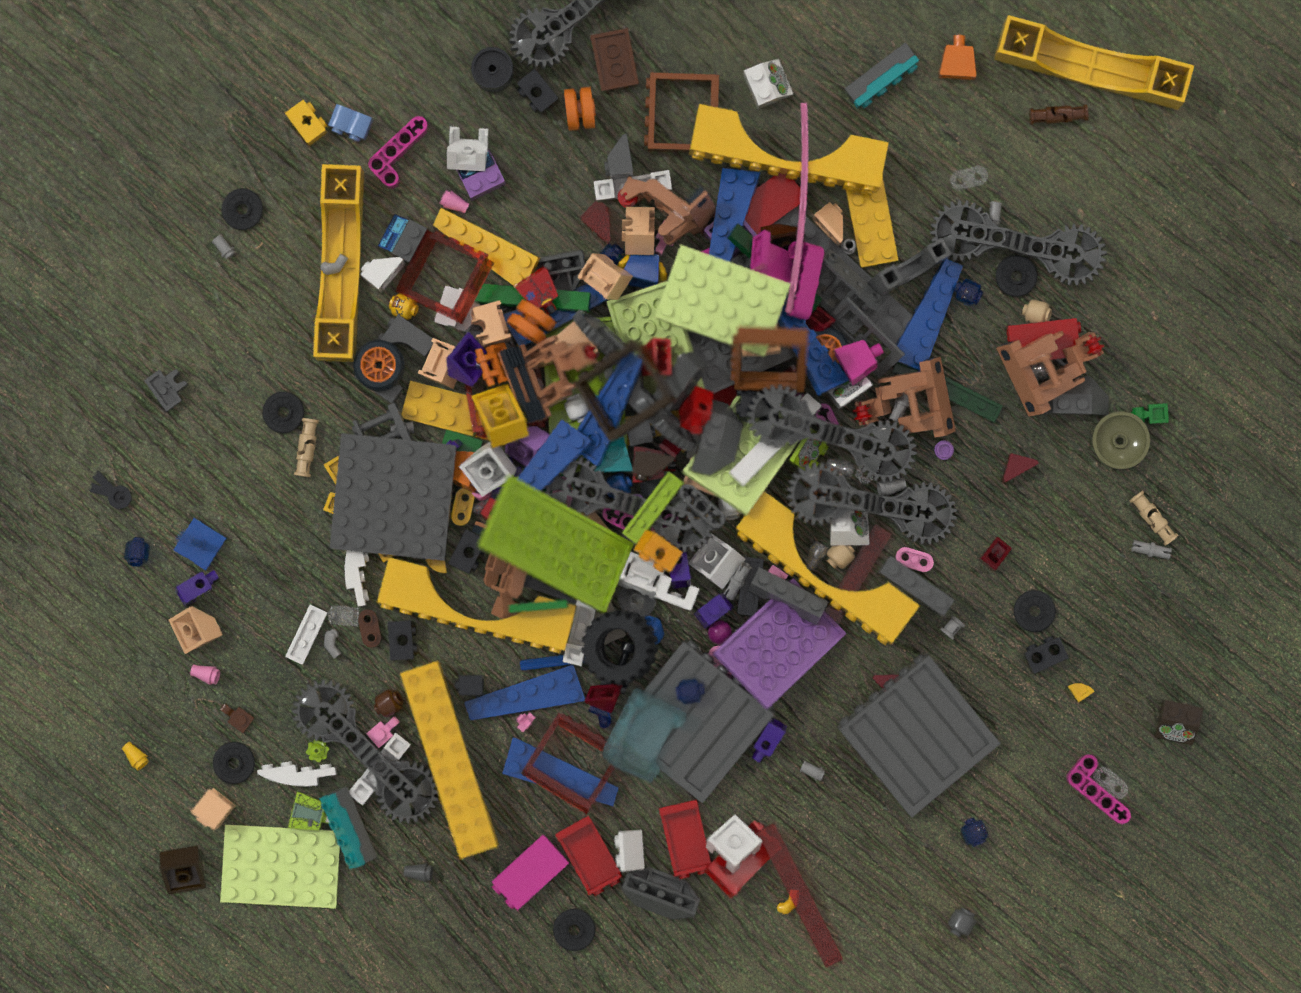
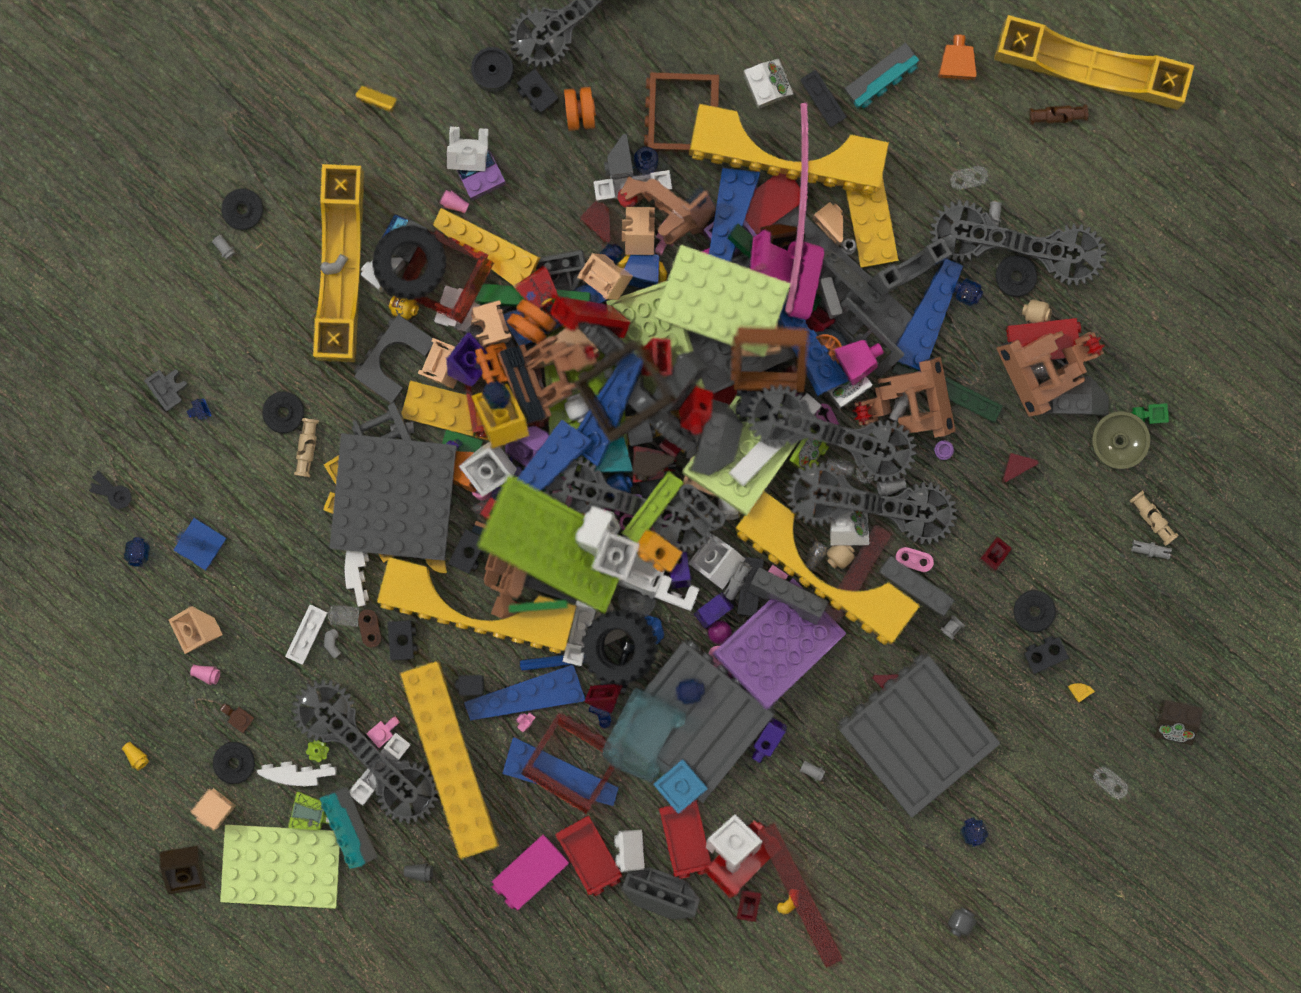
dark purple torso [175,570,220,607] -> none
yellow brick [285,100,328,146] -> none
medium blue brick [328,104,373,142] -> none
wheel [353,340,405,391] -> none
dark pink beam [368,116,428,189] -> none
reddish brown head [374,689,403,717] -> none
yellow plate [451,488,475,526] -> none
black wheel [553,909,595,951] -> none
reddish brown plate [590,28,639,92] -> none
dark pink beam [1066,754,1131,824] -> none
none -> clear blue tile [187,398,212,419]
none -> yellow slope [355,86,397,112]
none -> black tyre [372,225,447,300]
none -> head [482,381,511,410]
none -> red panel [550,296,631,339]
none -> white slope [576,506,621,557]
none -> white slope [592,532,640,580]
none -> clear blue head [634,147,659,175]
none -> dark azure tile [653,759,708,814]
none -> dark red slope [737,889,761,922]
none -> black plate [799,69,847,128]
none -> light grey slope [819,277,843,319]

